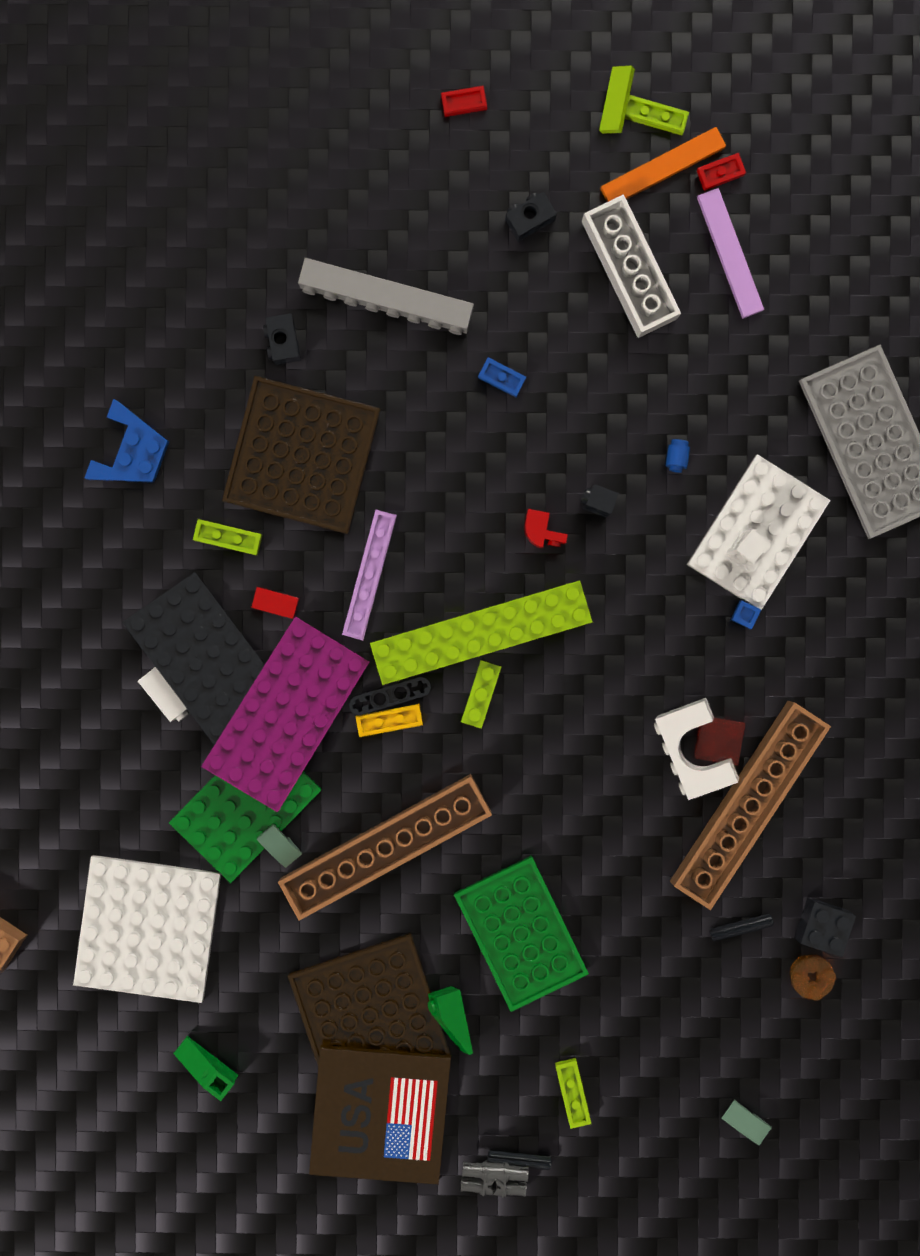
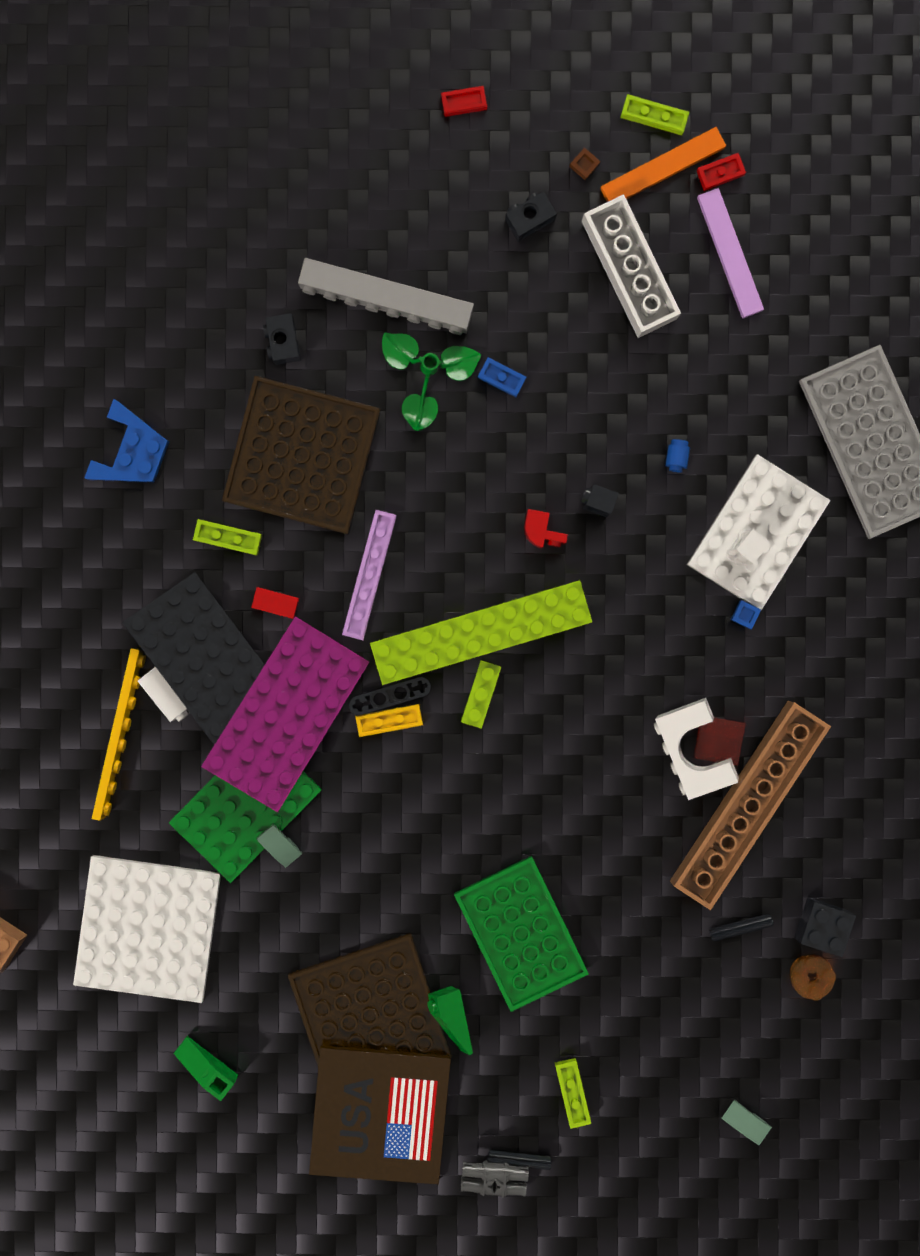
medium nougat brick [278,774,492,920] -> none
lime tile [599,66,635,134] -> none
none -> yellow plate [91,648,146,821]
none -> green plant [382,333,481,431]
none -> reddish brown plate [569,147,601,181]

